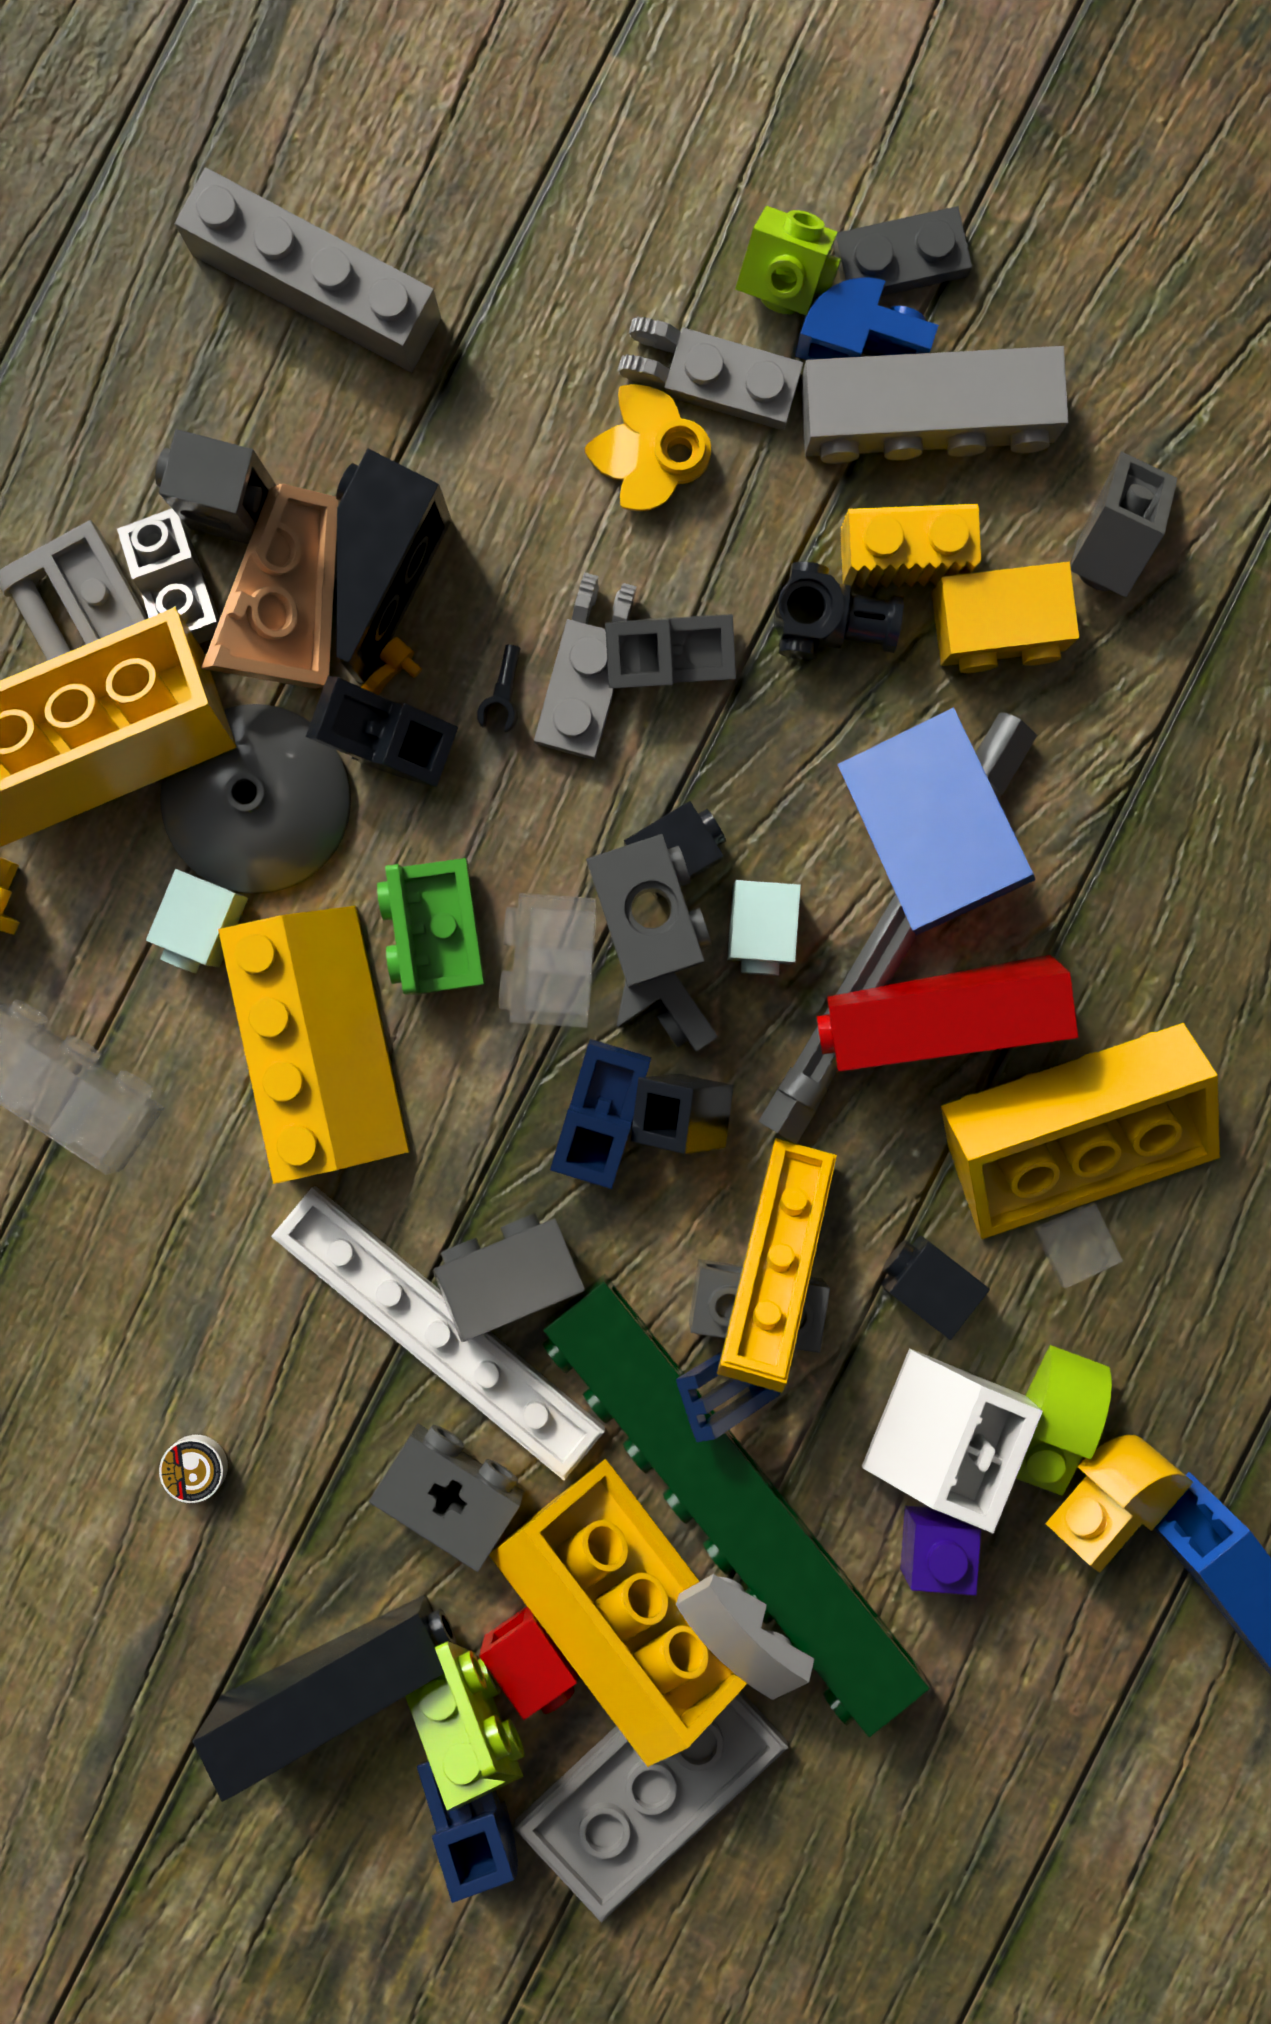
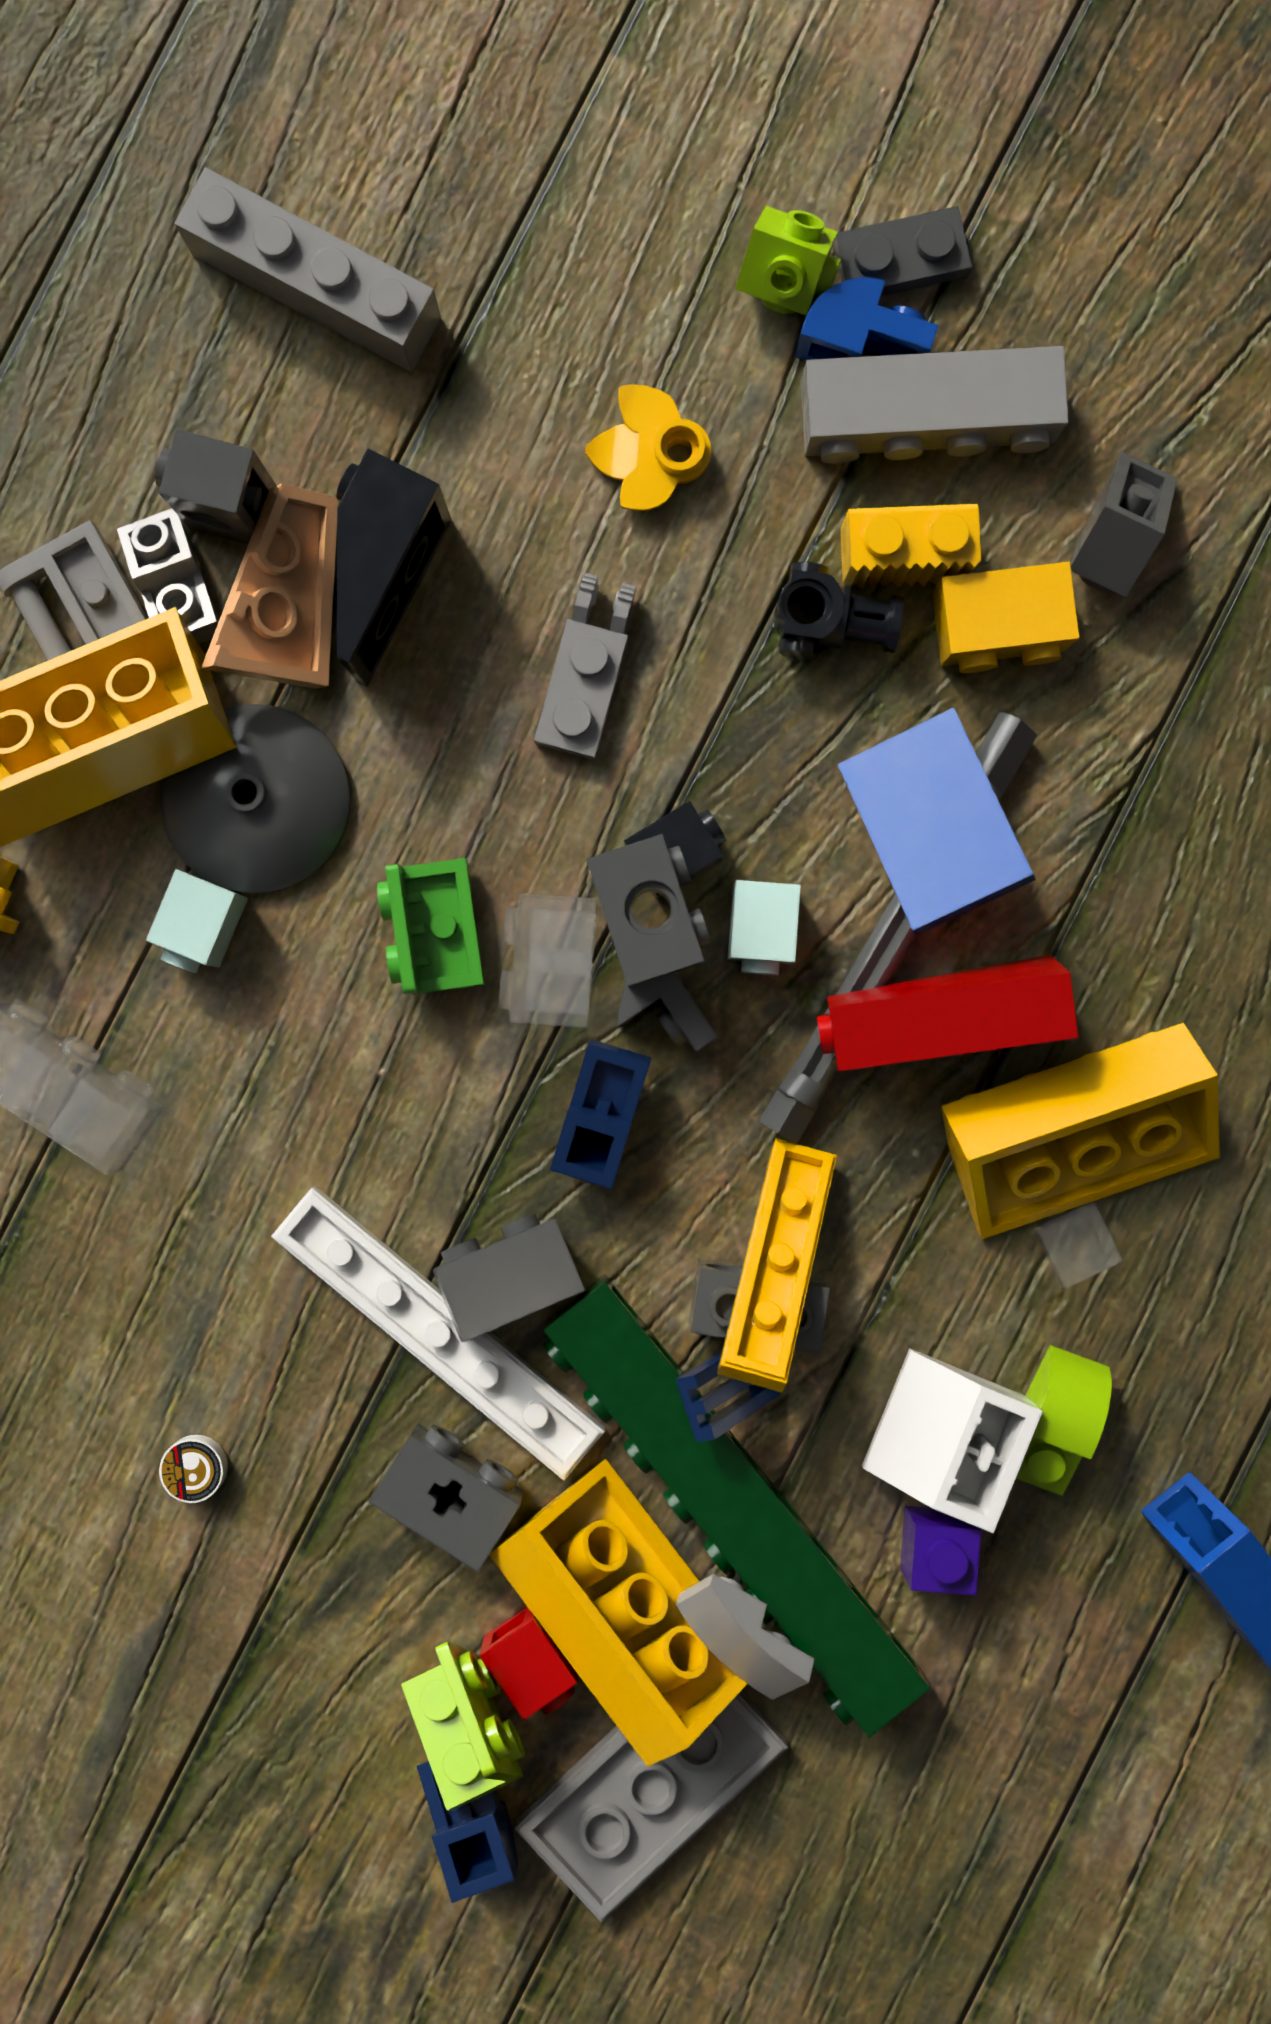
black slope [192,1595,456,1802] -> none
yellow slope [218,906,410,1184] -> none
black brick [306,676,458,787] -> none
light orange piece [361,637,422,695] -> none
black hand [477,644,521,732] -> none
dark grey slope [605,614,736,688] -> none
light grey hinge [618,316,804,430] -> none
black brick [631,1074,734,1154] -> none
black brick [881,1235,990,1340] -> none
yellow brick [1045,1435,1193,1573] -> none

